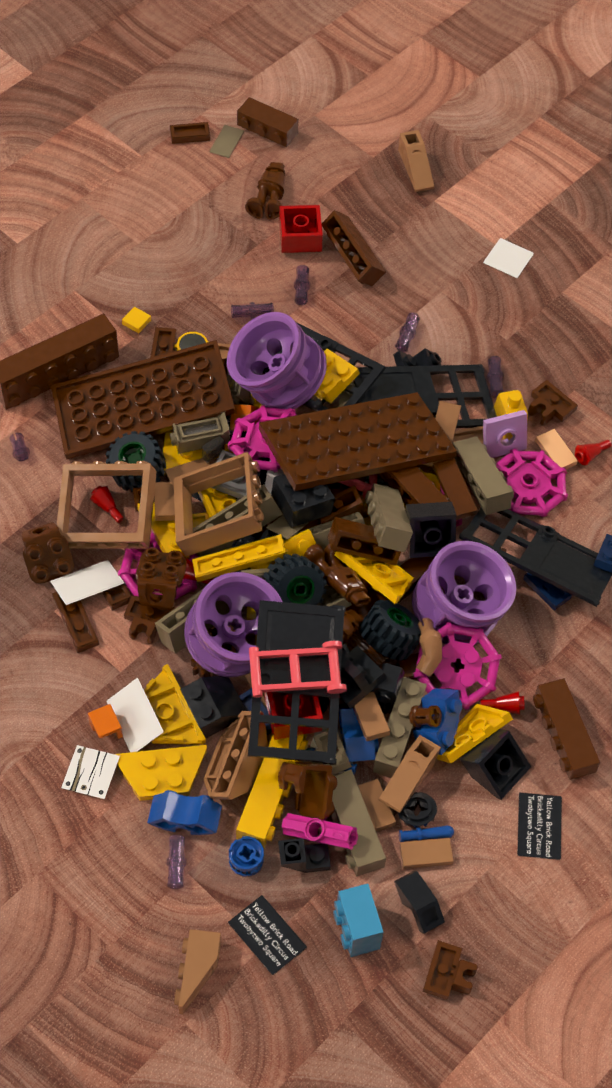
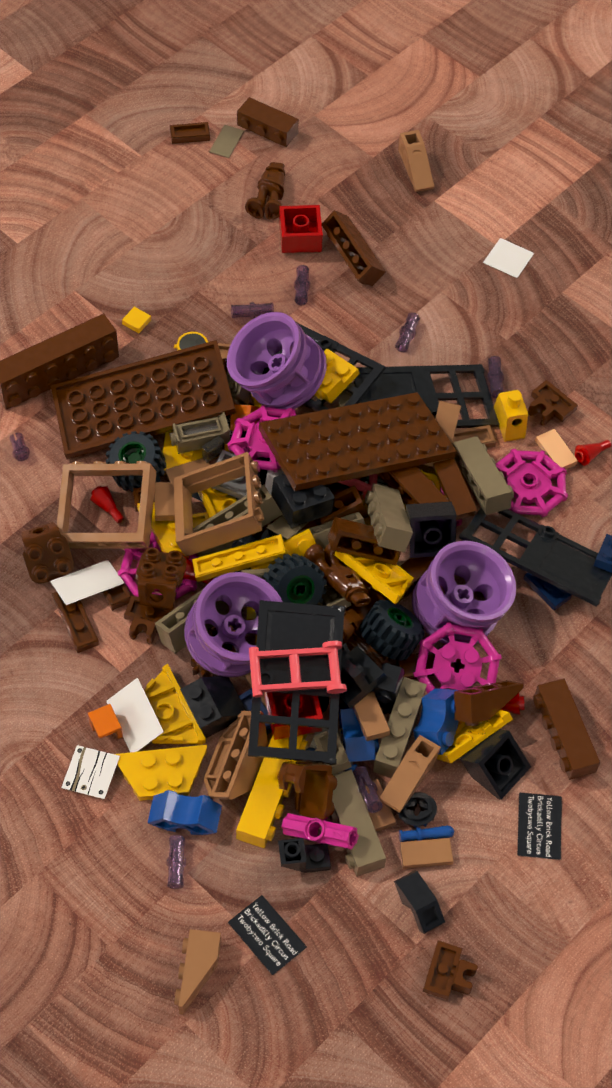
reddish brown plate [150,327,177,358] -> none
blue wheel [229,836,264,877] -> none
dark azure brick [333,884,384,957] -> none
black slope [393,348,442,375] -> none
reddish brown bush [409,705,442,727] -> none
medium nougat arm [416,618,442,677] -> none
lavender piece [483,410,527,458] -> none
none -> pin [353,766,383,813]
none -> reddish brown slope [454,680,524,726]

